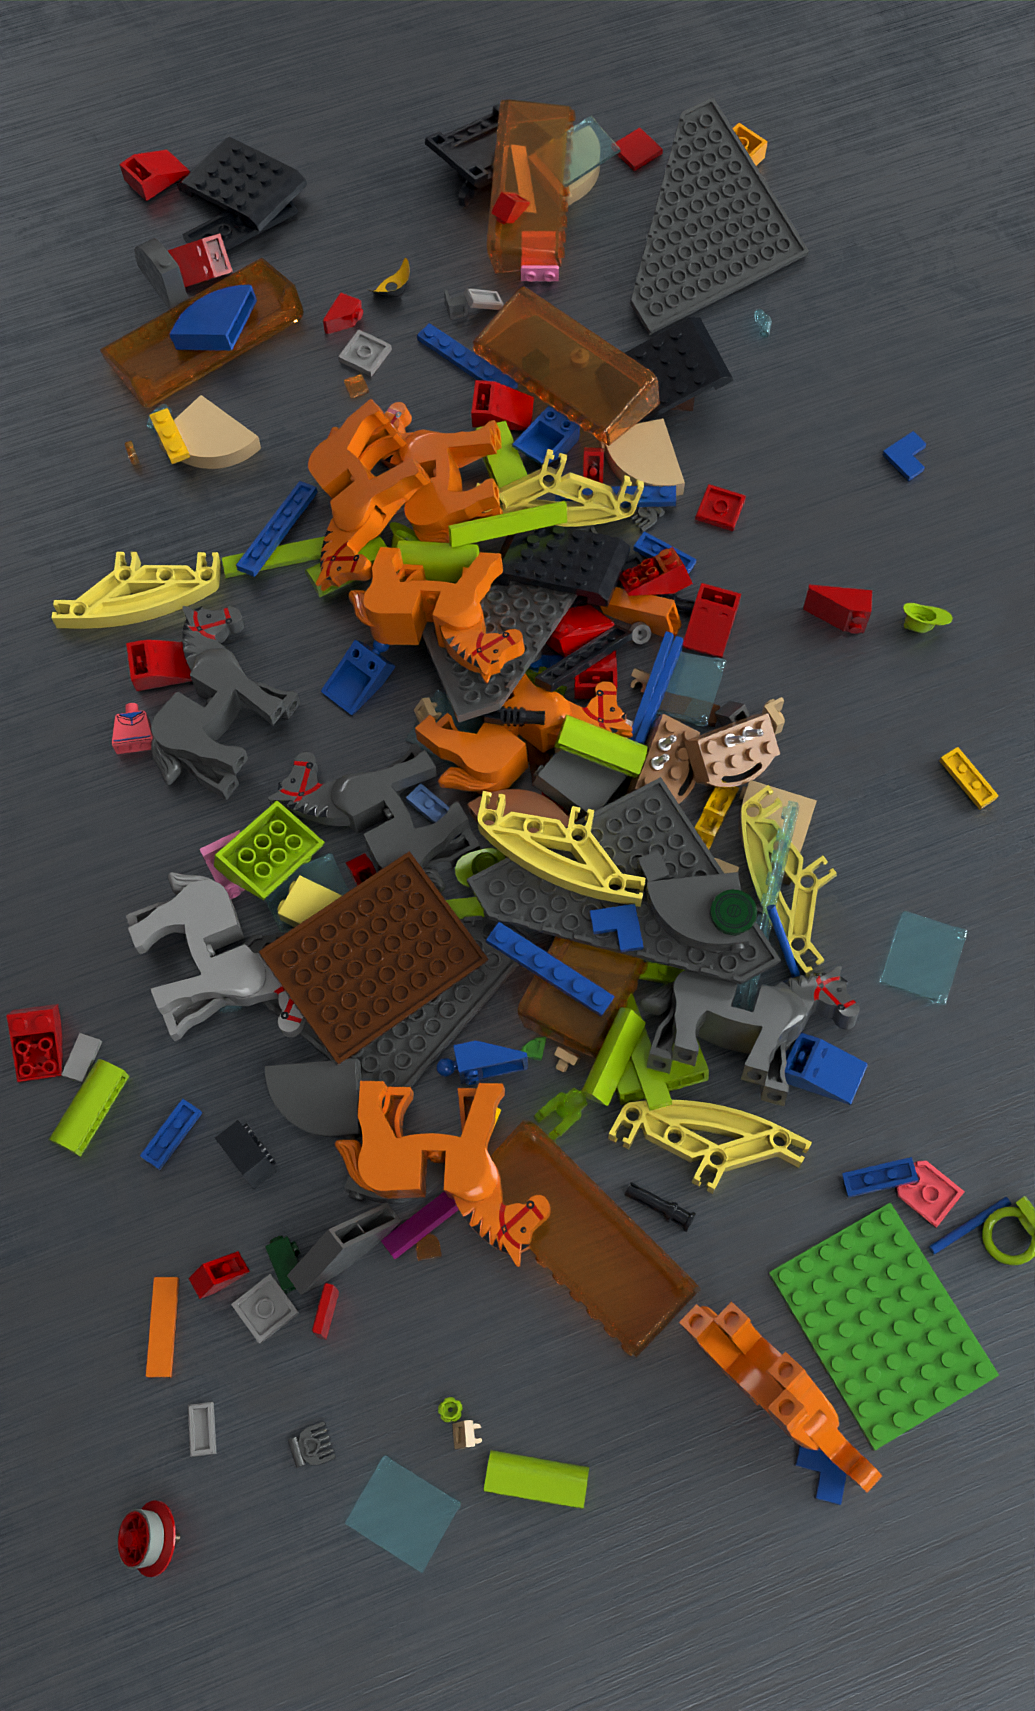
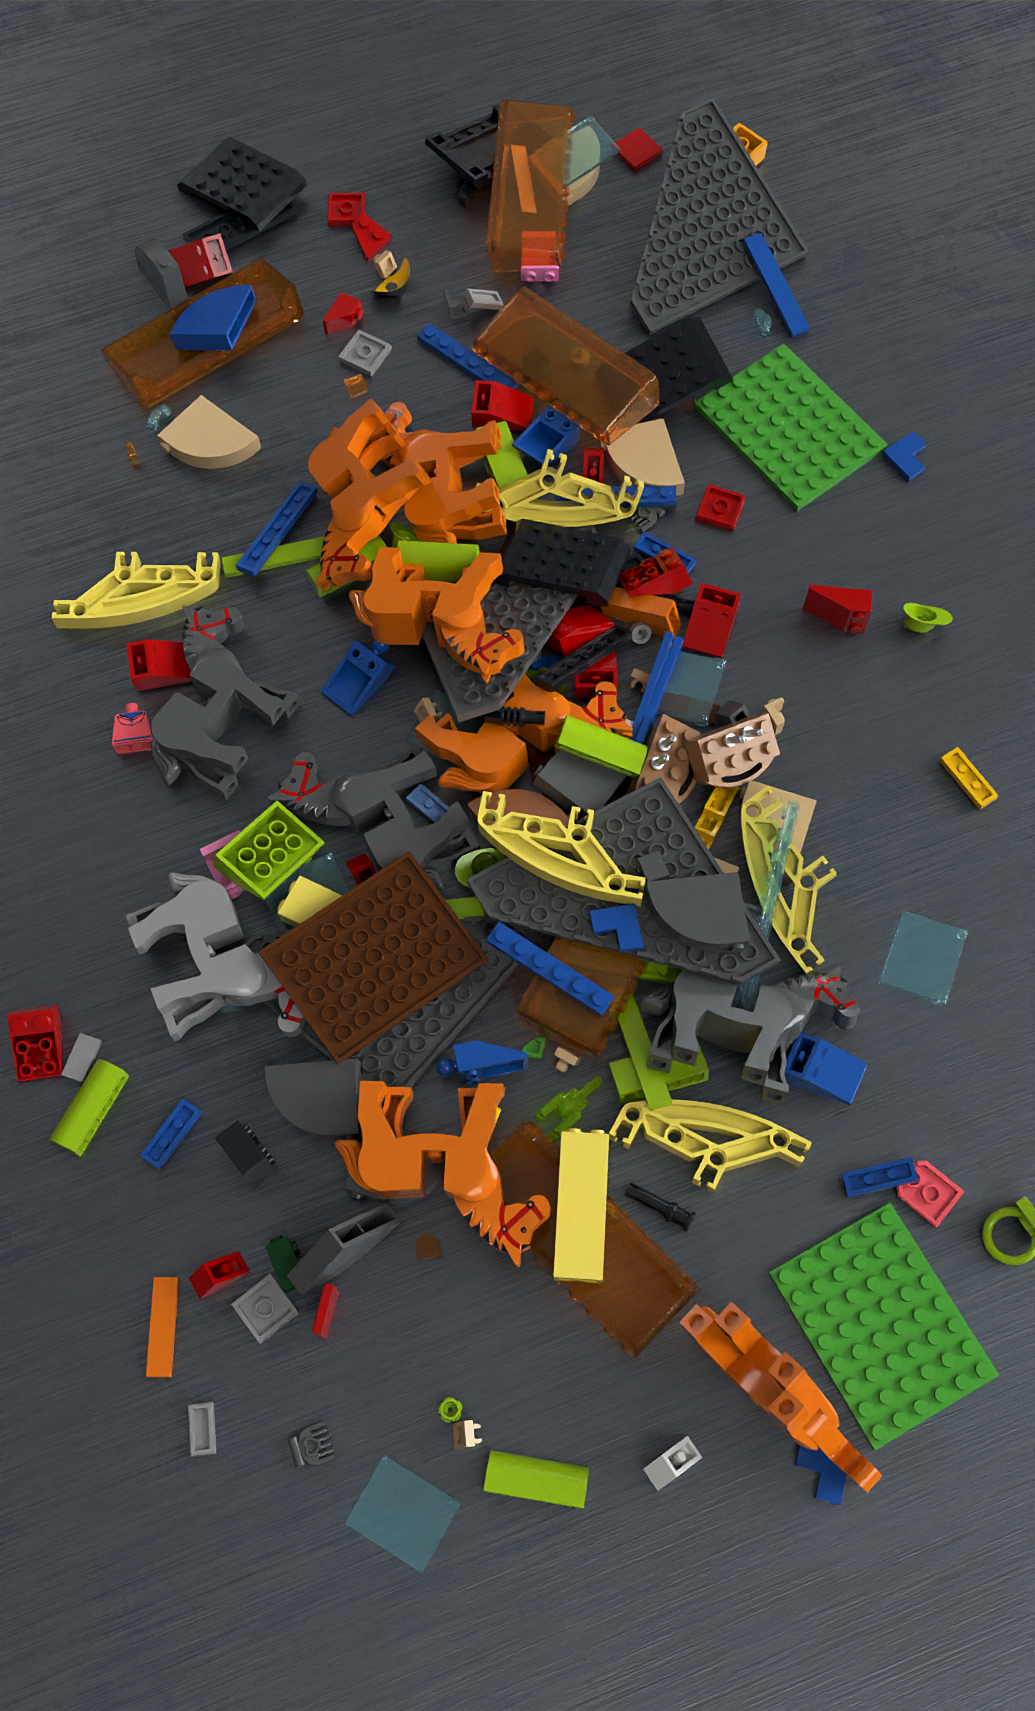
red piece [117,1500,180,1577] -> none
red slope [119,150,190,201] -> none
yellow plate [149,408,190,464] -> none
magenta tile [381,1191,459,1259] -> none
lime tile [448,501,567,547] -> none
red slope [491,191,531,225] -> none
lime brick [581,1007,646,1106] -> none
dark green tile [710,889,757,936] -> none
blue bar [766,904,800,978] -> none
blue bar [928,1197,1011,1255] -> none
none -> red tile [327,193,366,227]
none -> red wing [351,212,392,262]
none -> tan tile [372,250,397,279]
none -> light yellow brick [554,1128,609,1283]
none -> white slope [643,1436,703,1491]
none -> bright green plate [694,343,888,511]
none -> blue tile [743,233,810,338]

